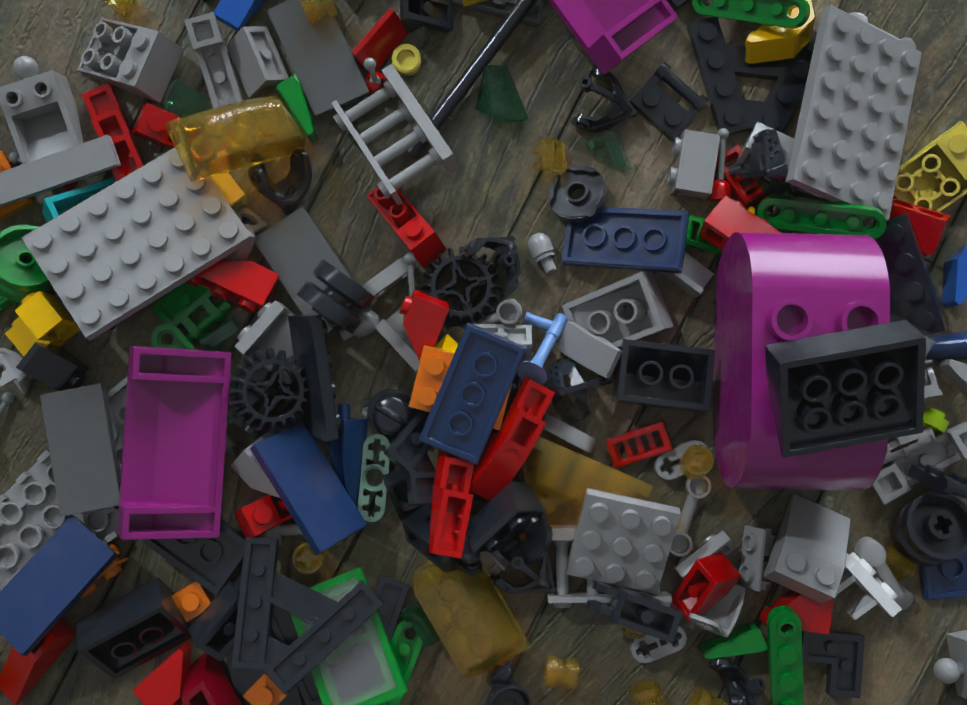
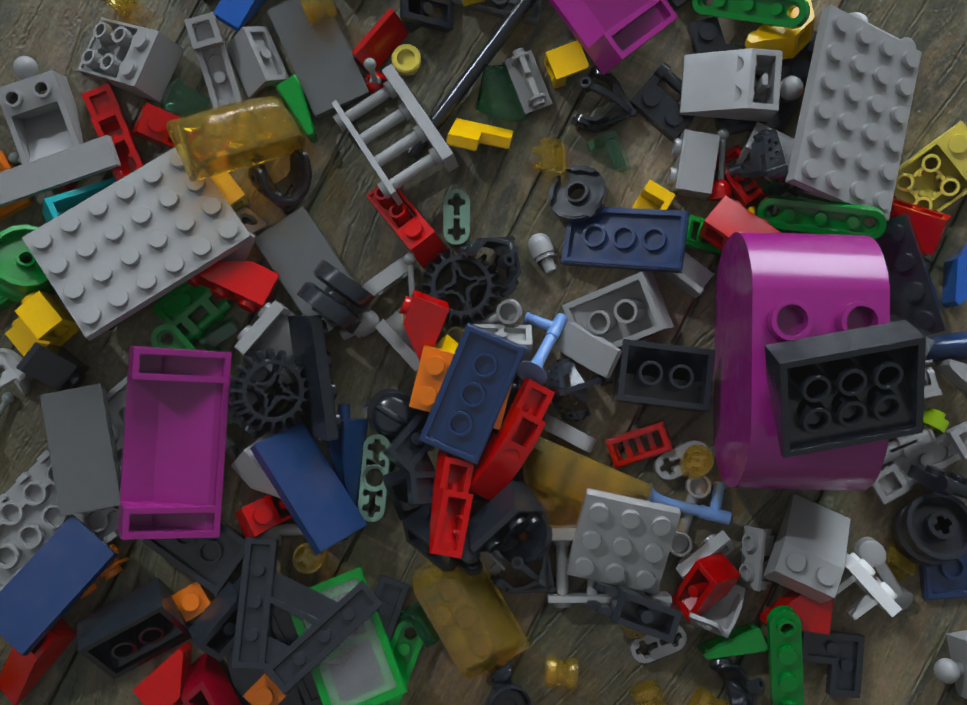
none -> sand green beam [443,189,470,247]
none -> yellow tile [446,118,514,151]
none -> light grey hinge [504,48,553,115]
none -> yellow panel [544,40,589,89]
none -> yellow panel [632,180,675,210]
none -> medium blue piece [645,481,732,525]
none -> light grey slope [679,48,804,122]

